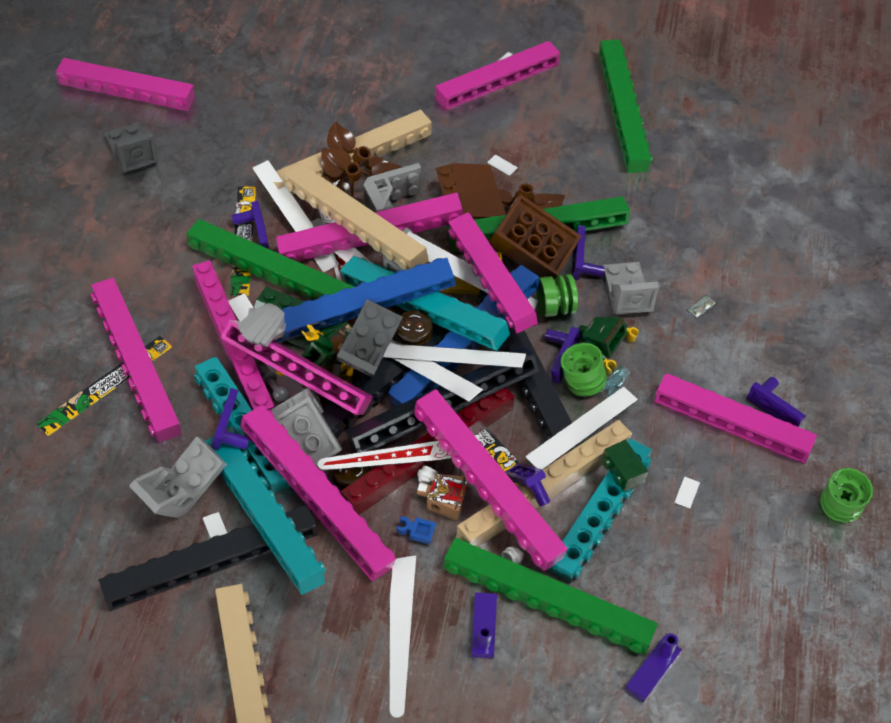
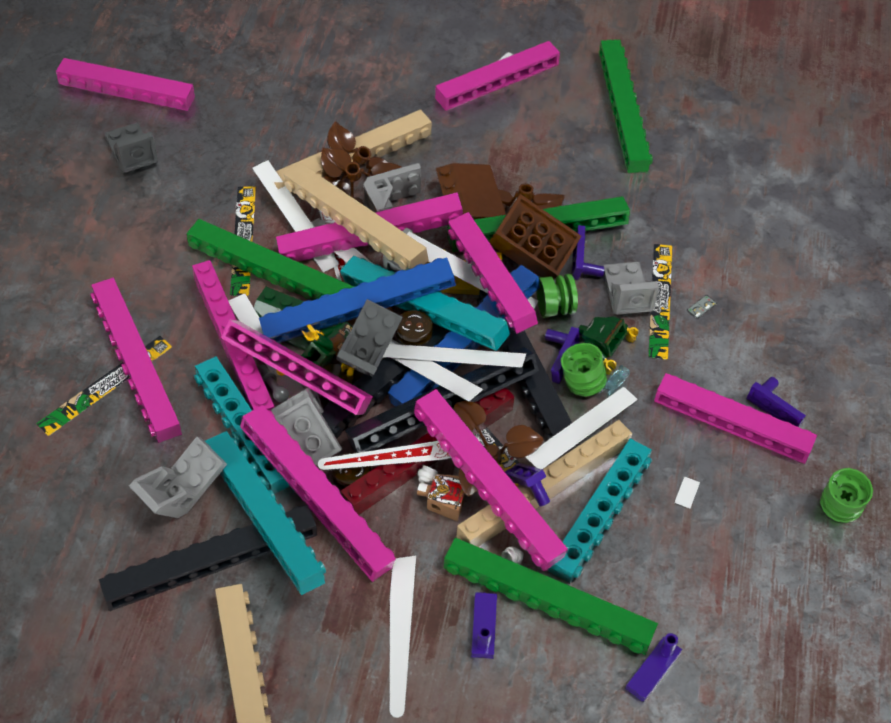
white sticker [203,512,227,538] -> none
dark purple piece [211,388,249,450] -> none
dark purple piece [231,201,270,249] -> none
light grey hair [237,303,286,347] -> none
blue plate [397,516,436,545] -> none
white sticker [487,155,518,176] -> none
dark green brick [602,439,648,492] -> none
none -> reddish brown plant [453,401,544,497]
none -> sticker [649,244,672,359]

